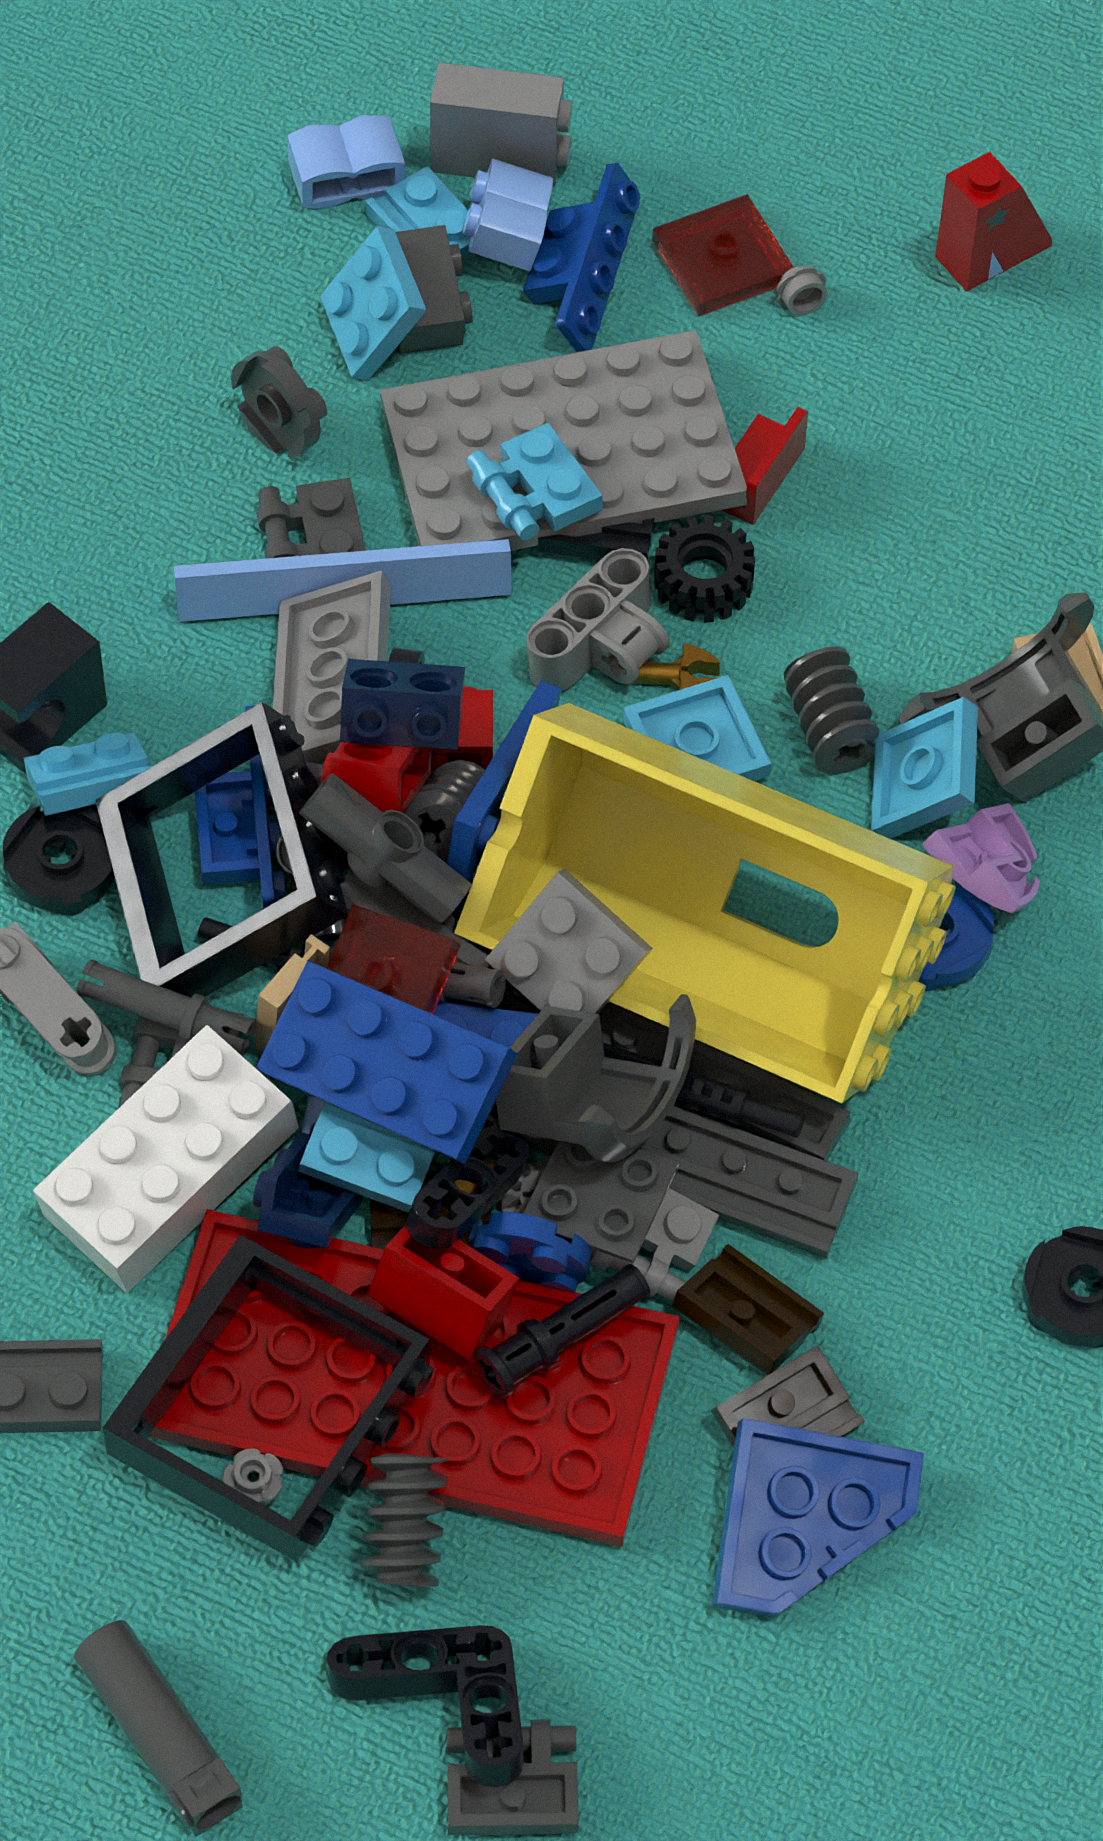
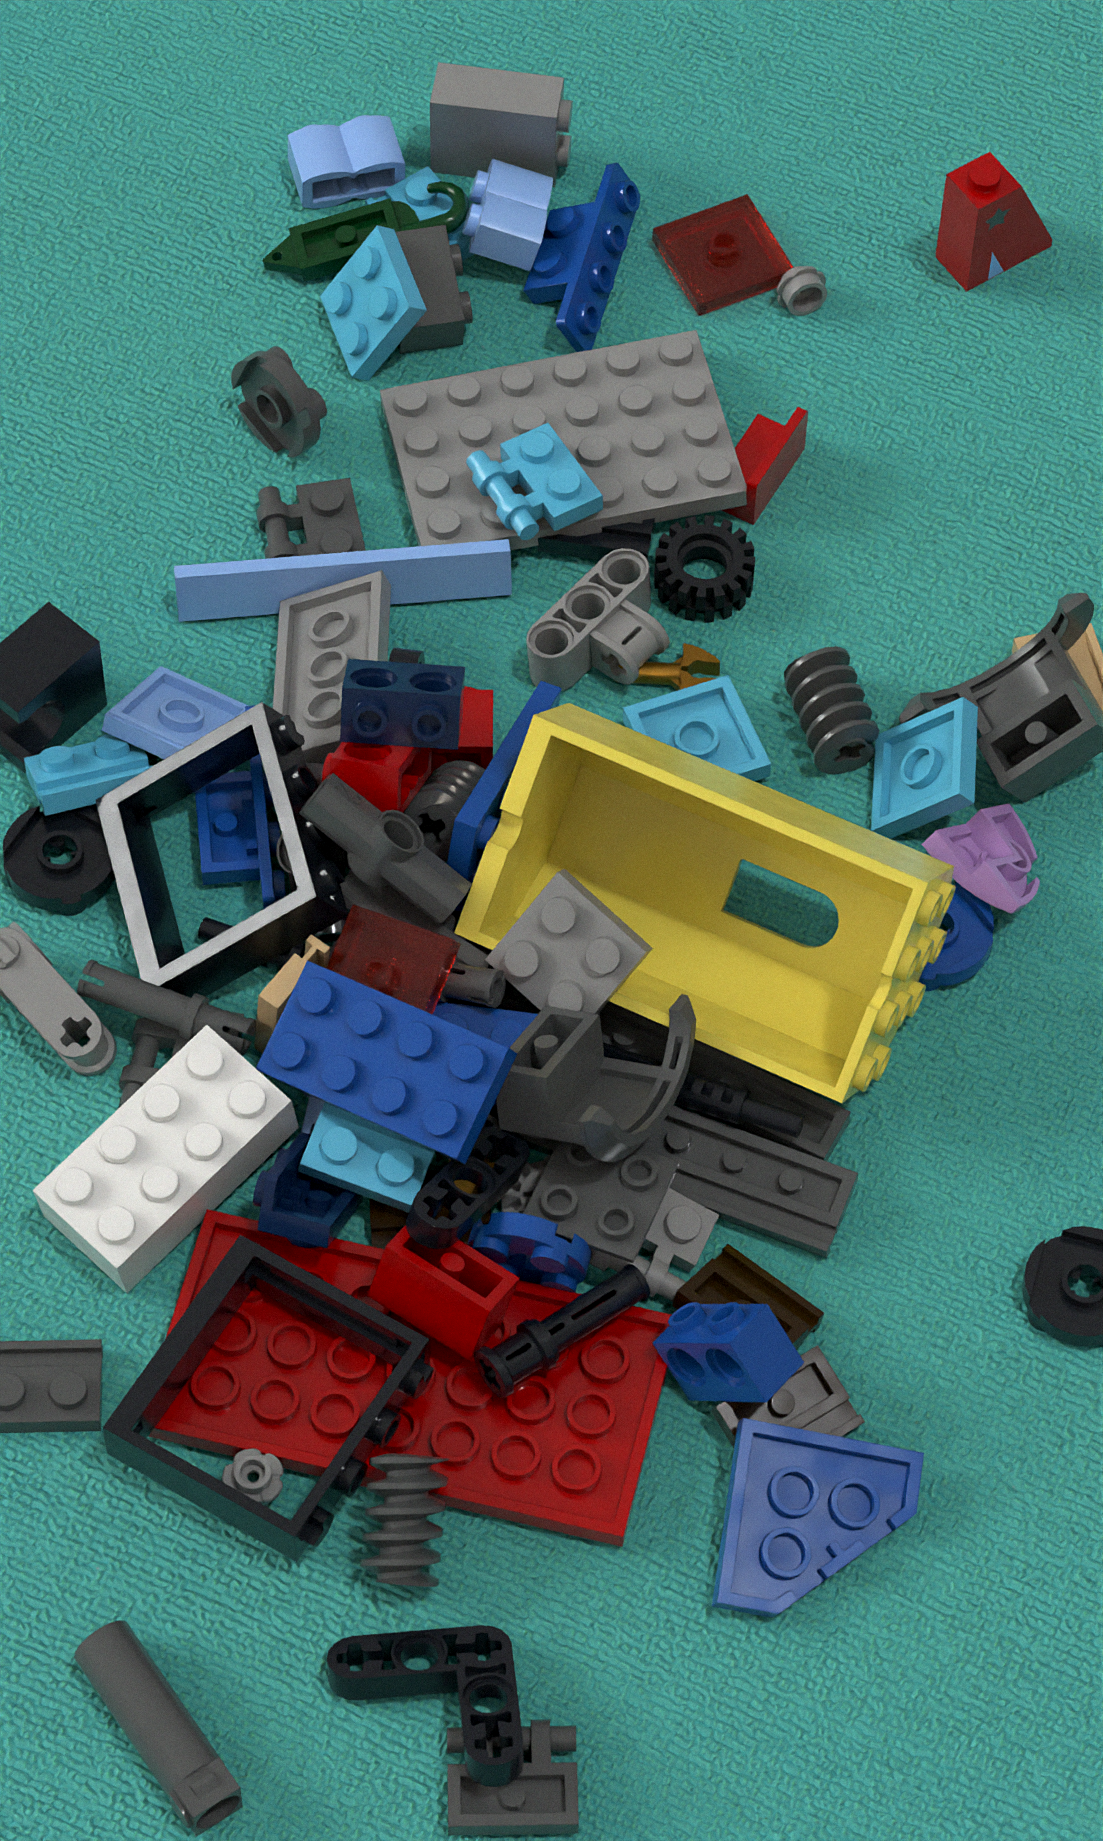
none -> light blue tile [102,666,248,759]
none -> dark green plate [262,181,469,282]
none -> blue brick [653,1302,804,1402]

